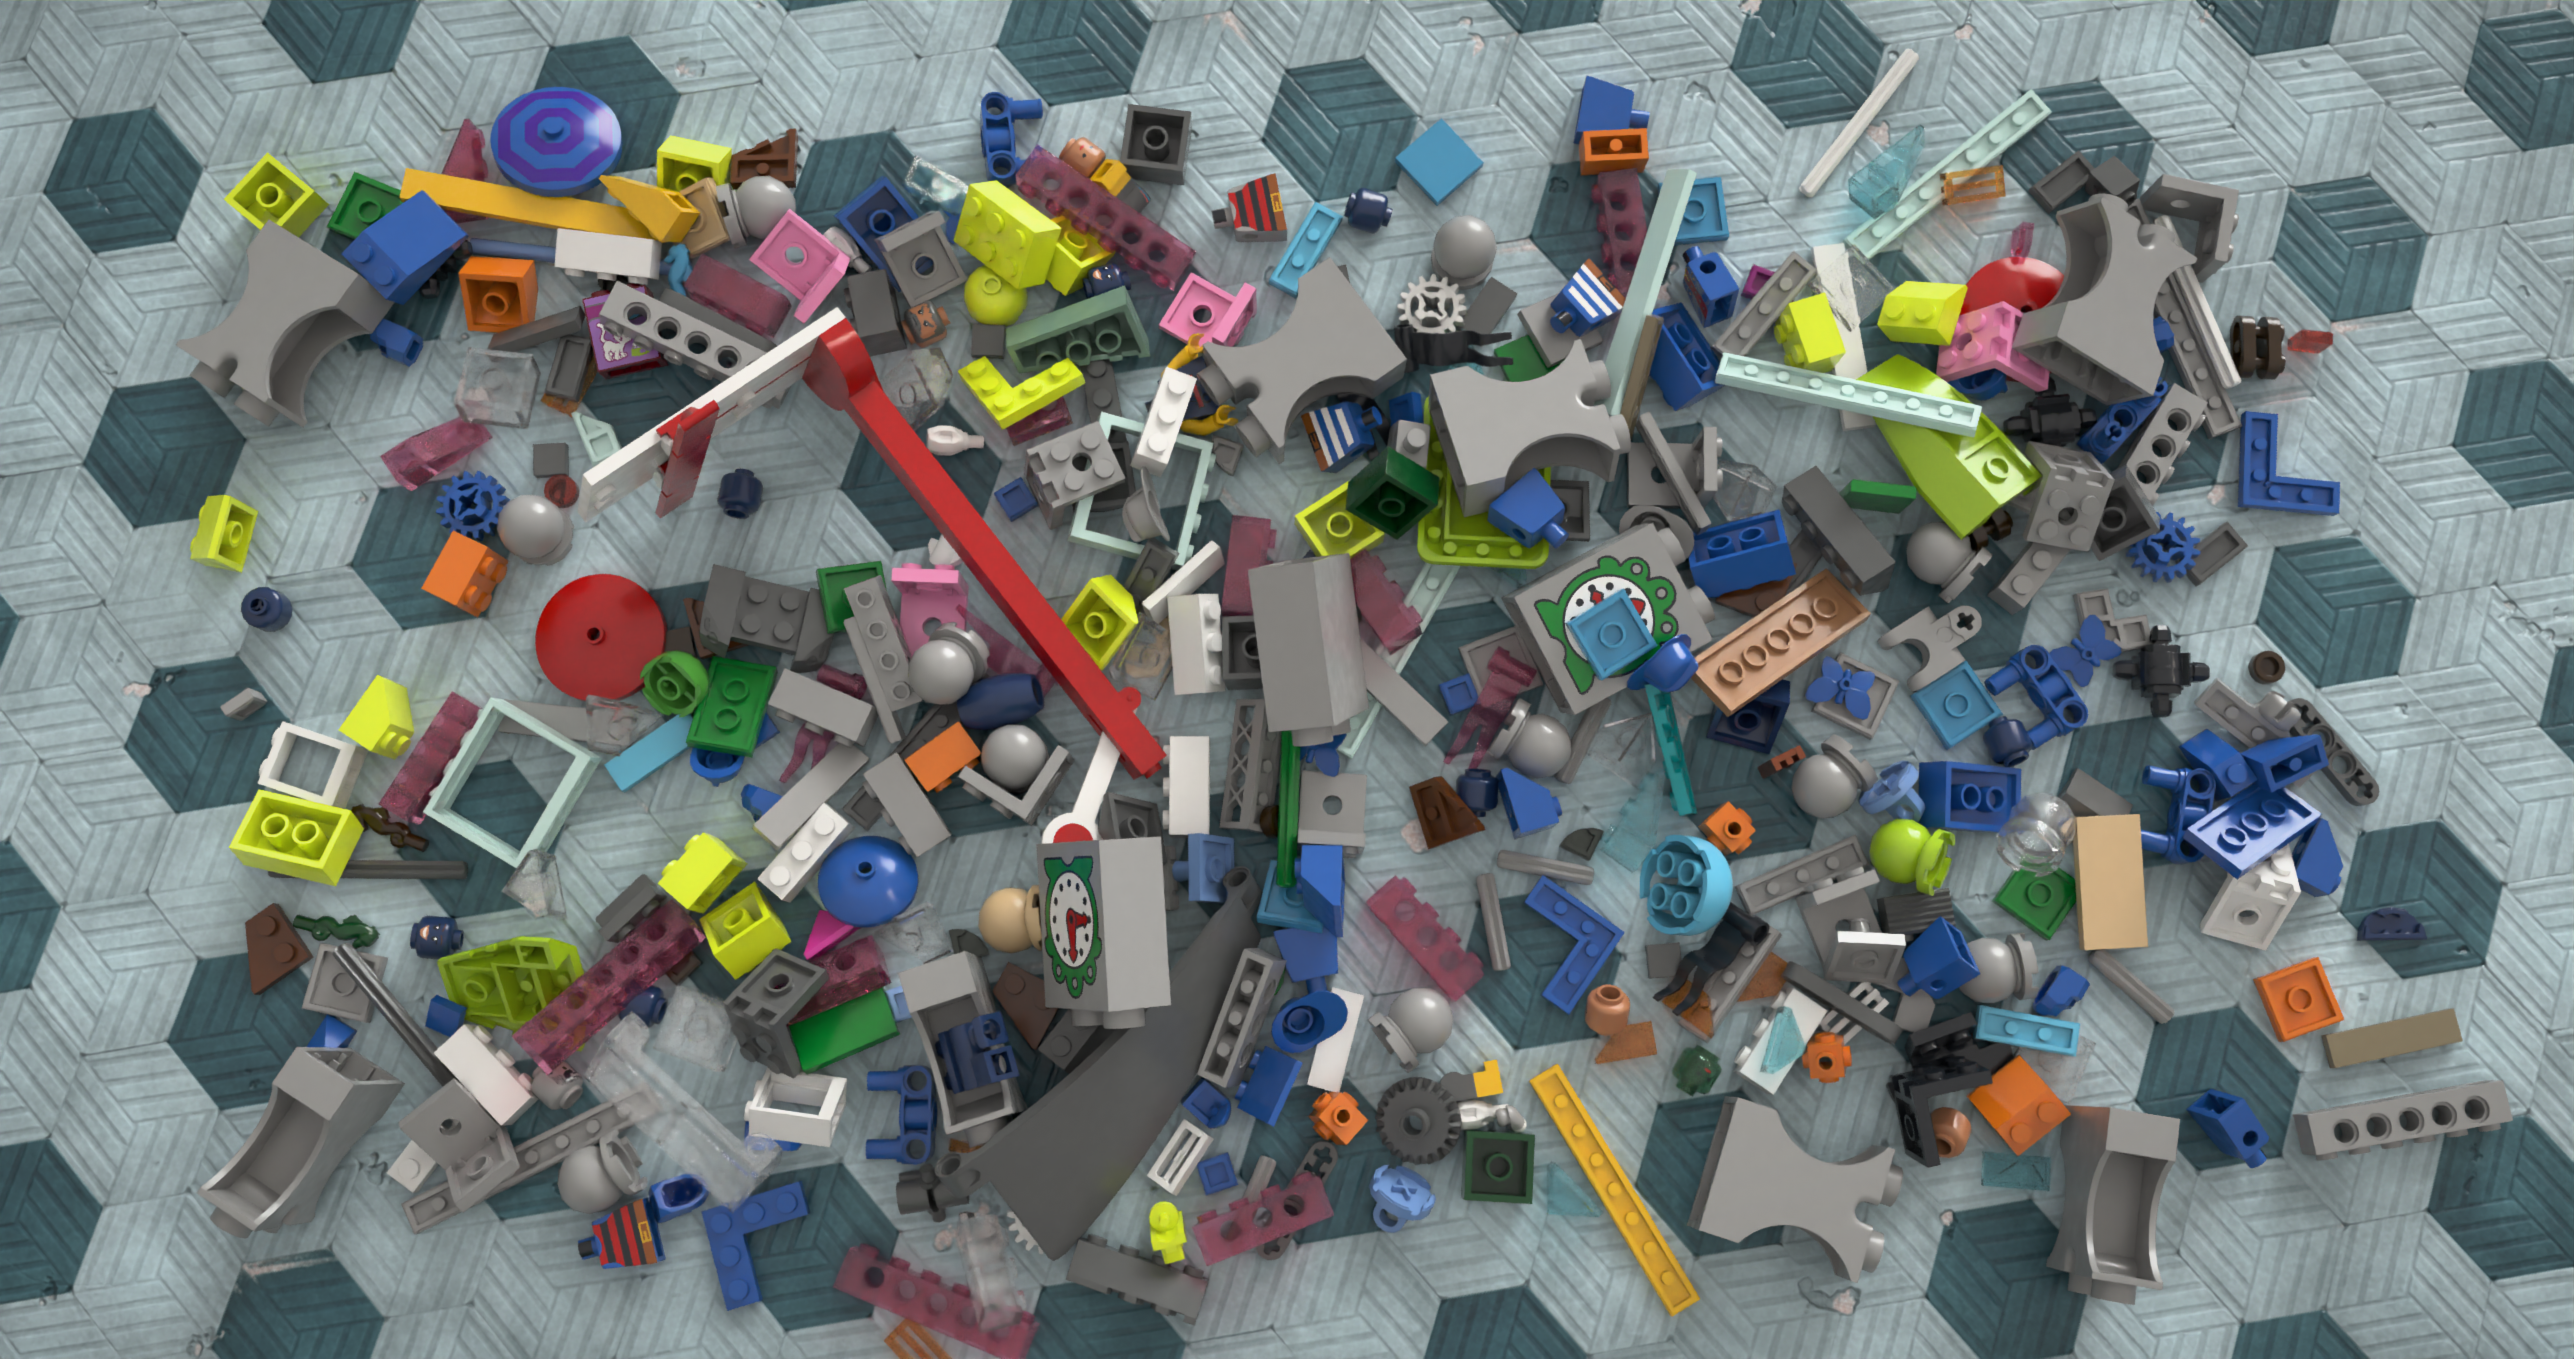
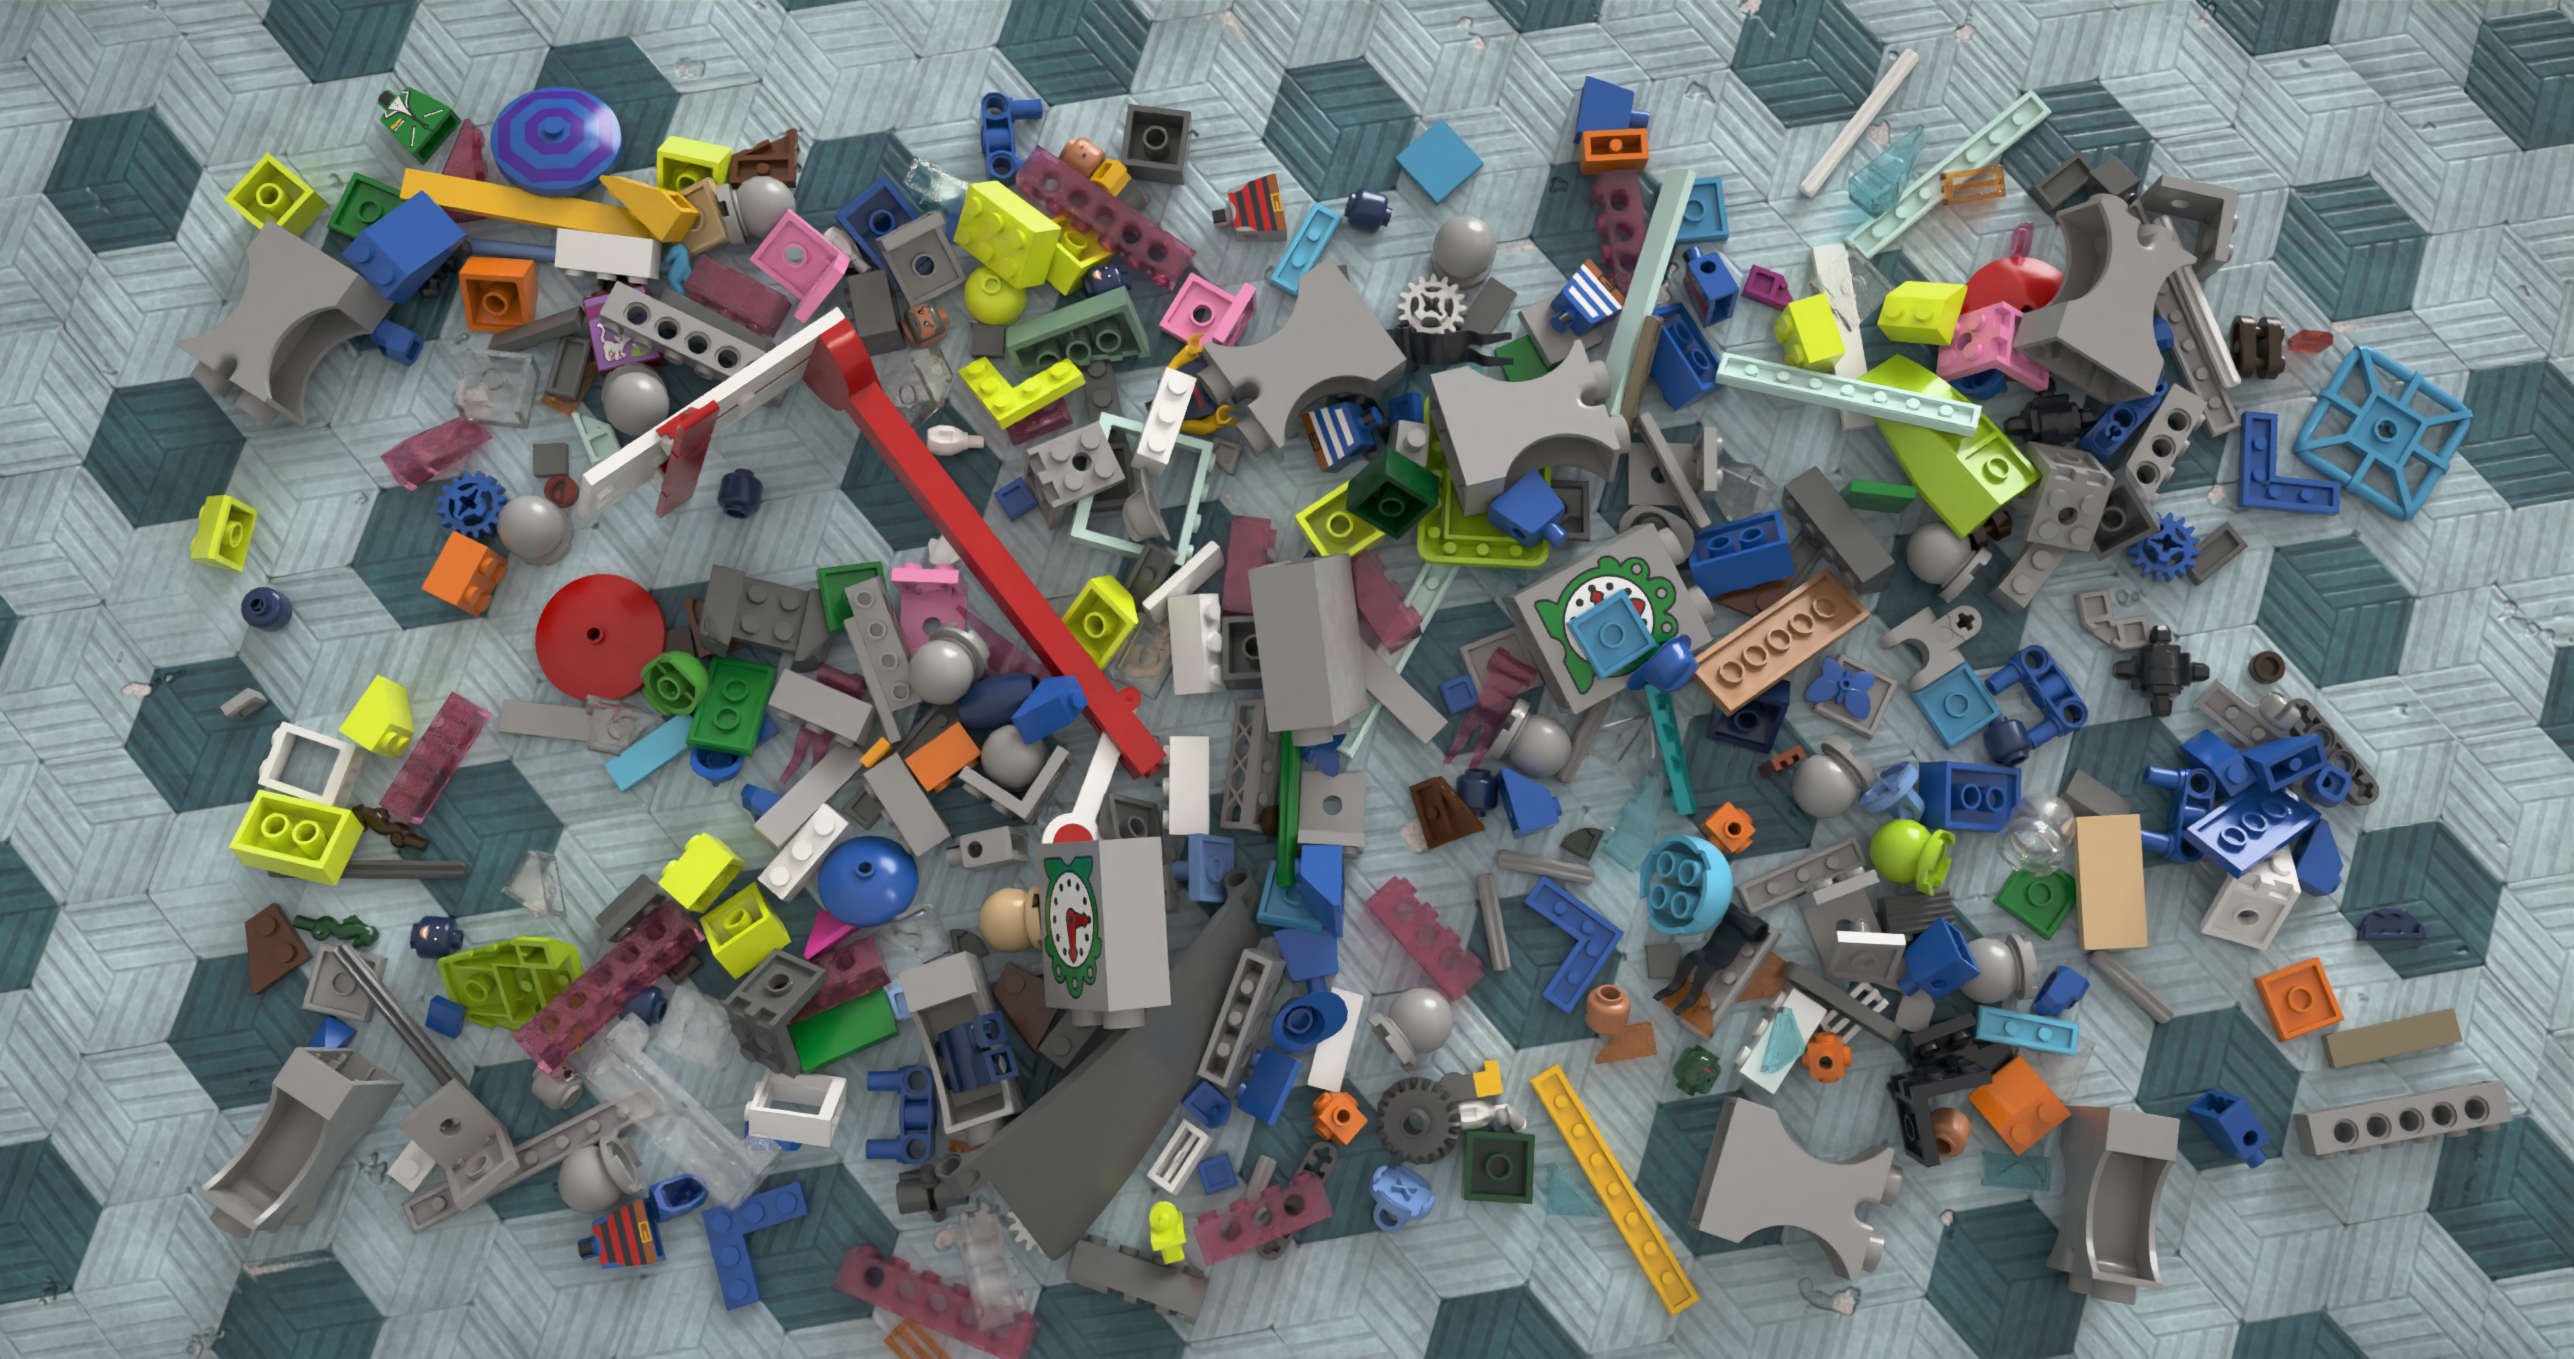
light aqua window [423,698,602,872] -> none
white brick [434,1024,538,1126] -> none
light grey tile [1710,251,1818,358] -> none
blue piece [2049,615,2122,687] -> none
none -> green torso [378,87,462,166]
none -> light grey tile [601,362,670,436]
none -> light orange tile [860,736,895,769]
none -> light grey torso [946,826,1030,871]
none -> blue slope [1011,676,1088,745]
none -> dark azure plate [2292,344,2474,521]
none -> blue rock [2303,765,2352,808]

